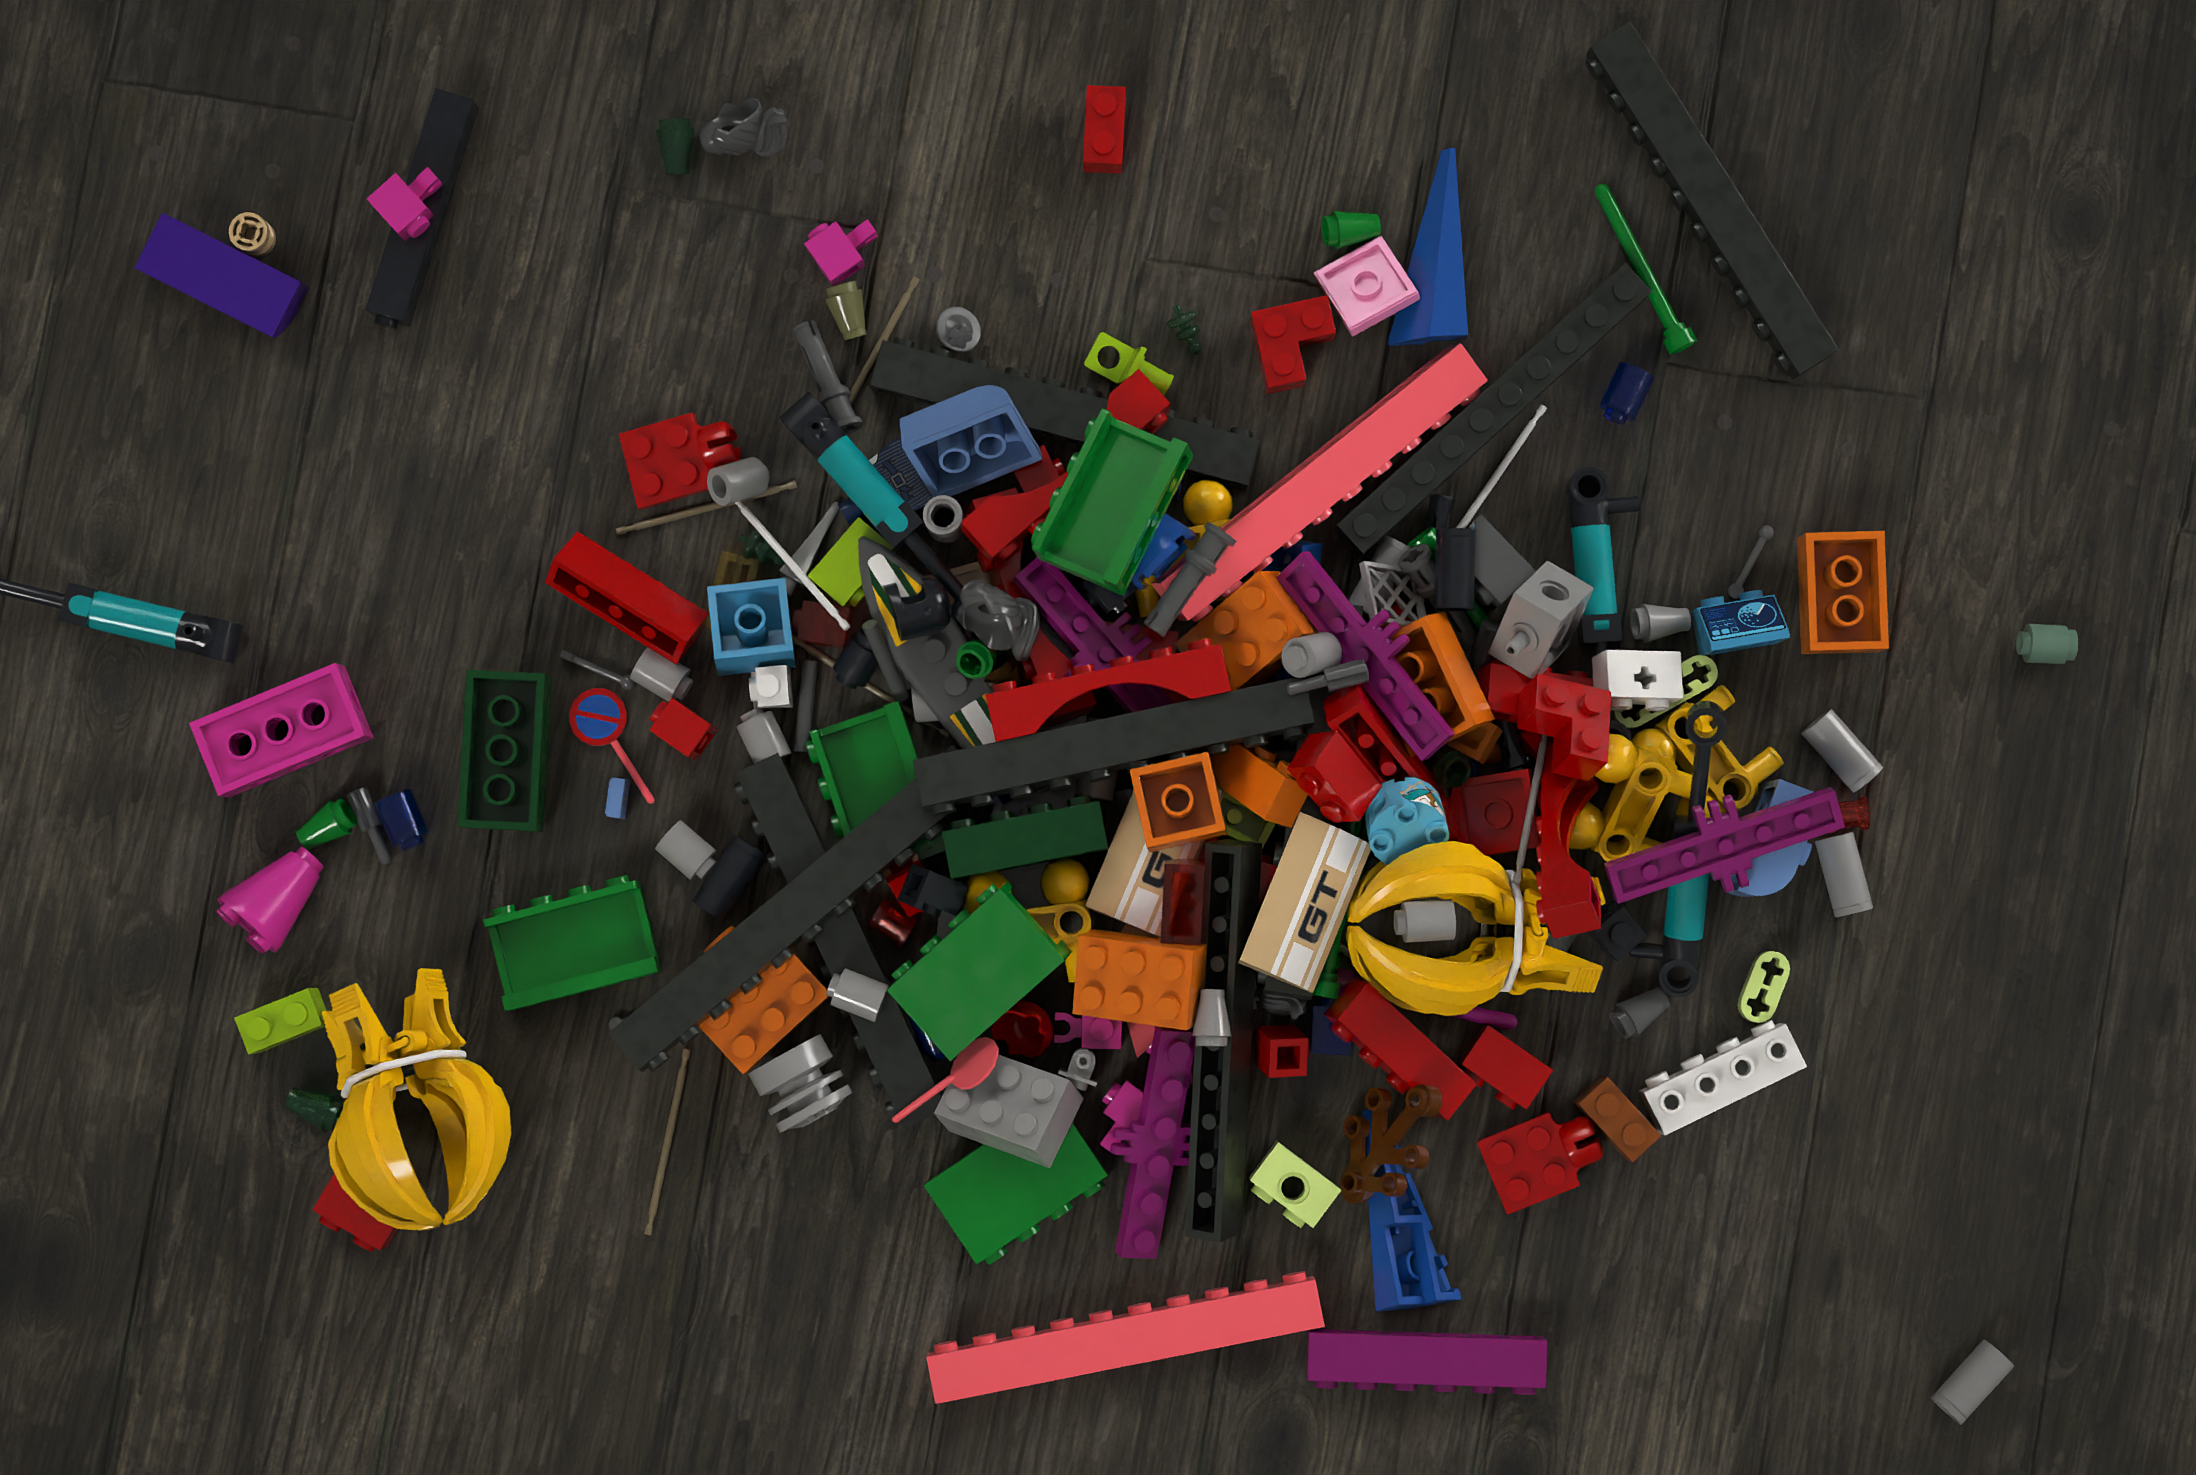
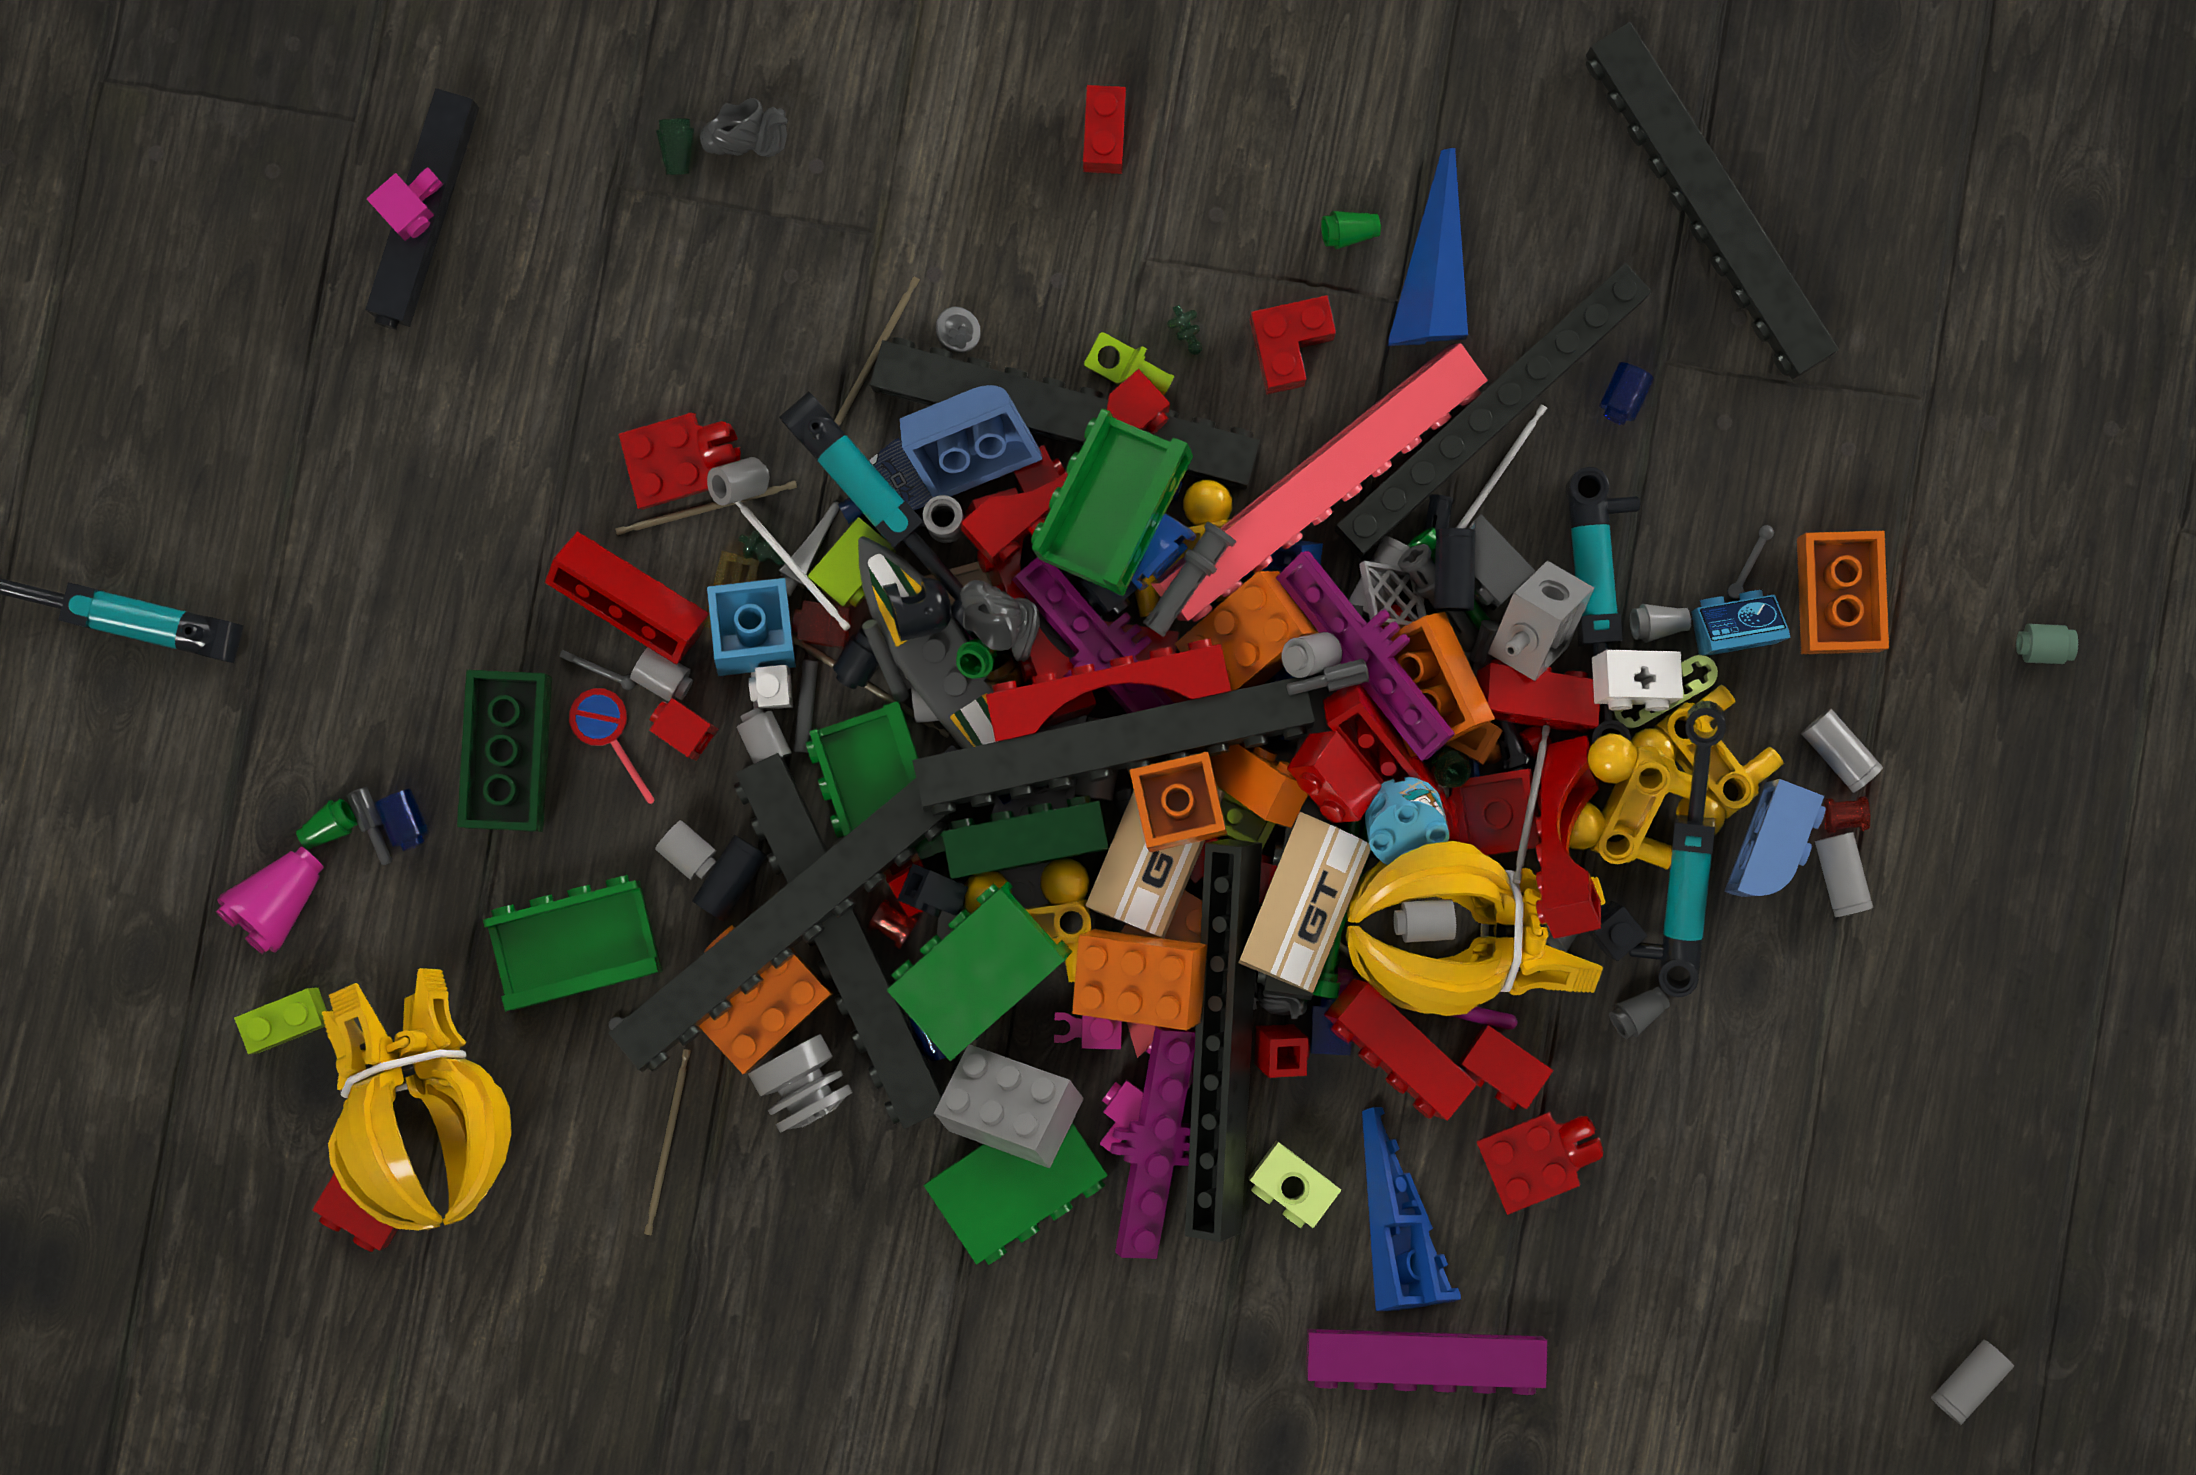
dark purple brick [134,213,309,338] -> none
dark pink brick [189,663,374,798] -> none
tan wheel [229,212,276,258] -> none
clear green cone [285,1087,345,1132] -> none
medium blue tile [605,778,630,819] -> none
dark grey pin [793,320,863,435] -> none
dark pink brick [804,219,878,287] -> none
olive cone [825,281,867,341] -> none
light grey brick [826,968,890,1022] -> none
coral piece [892,1037,999,1123] -> none
coral brick [926,1271,1325,1404] -> none
red hair [991,1000,1054,1058] -> none
light grey hinge [1058,1048,1097,1091] -> none
clear red brick [1160,859,1205,945] -> none
light grey cone [1192,989,1232,1047] -> none
bright pink plate [1314,236,1420,337] -> none
reddish brown plant [1340,1084,1442,1204] -> none
red brick [1517,674,1611,781] -> none
dark orange brick [1573,1075,1662,1163] -> none
green piece [1594,183,1698,356] -> none
magenta hinge [1604,787,1845,904] -> none
white brick [1639,1020,1807,1135] -> none
yellowish green beam [1737,951,1790,1023] -> none

